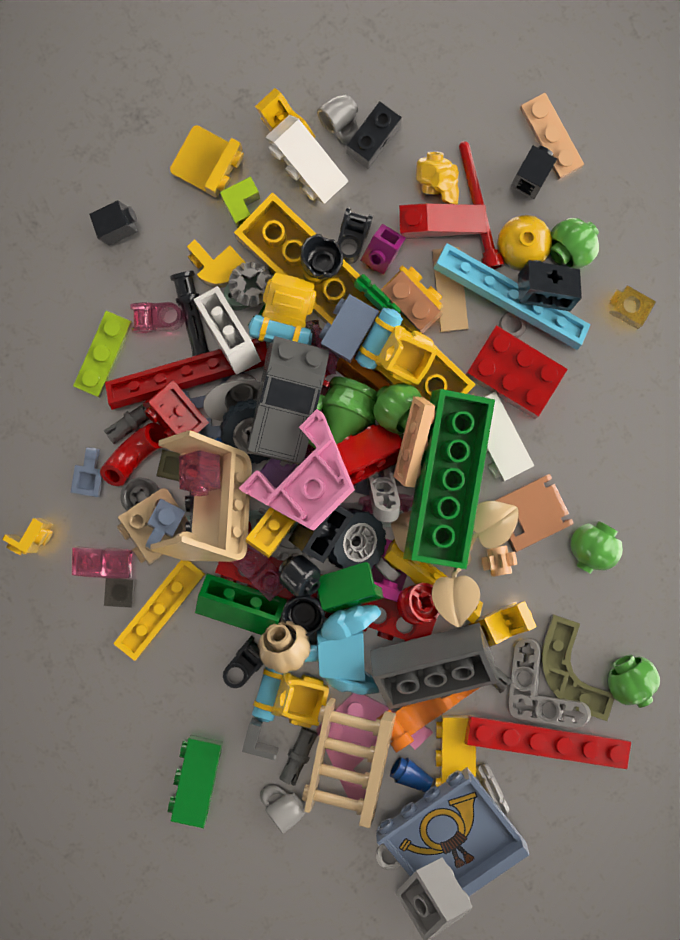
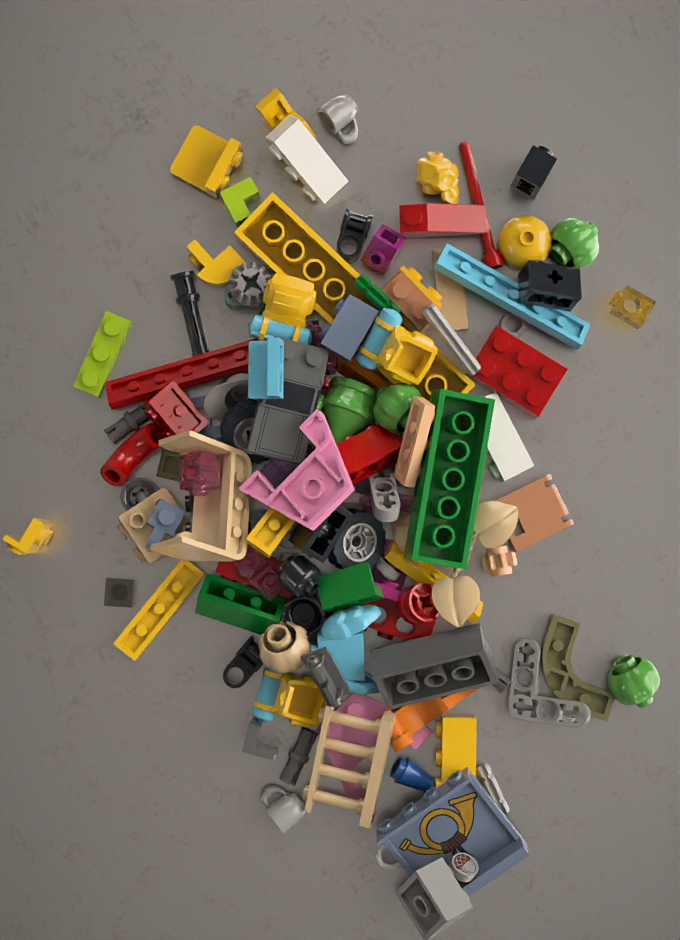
sand blue plate [70,447,103,497] -> none
clear pink slope [72,546,132,578] -> none
black brick [89,200,138,246] -> none
clear pink piece [130,302,185,333] -> none
green brick [167,735,223,829] -> none
white brick [193,286,261,375] -> none
black hair [300,234,343,280] -> none
black brick [346,101,402,169] -> none
red plate [464,716,631,769] -> none
yellow brick [469,601,537,647] -> none
light nougat plate [520,93,584,179] -> none
bright green plant [570,521,623,574] -> none
none -> medium azure panel [248,338,284,399]
none -> dark grey hinge [301,647,352,708]
none -> light grey axle [422,303,481,376]
none -> light grey tile [449,853,479,882]

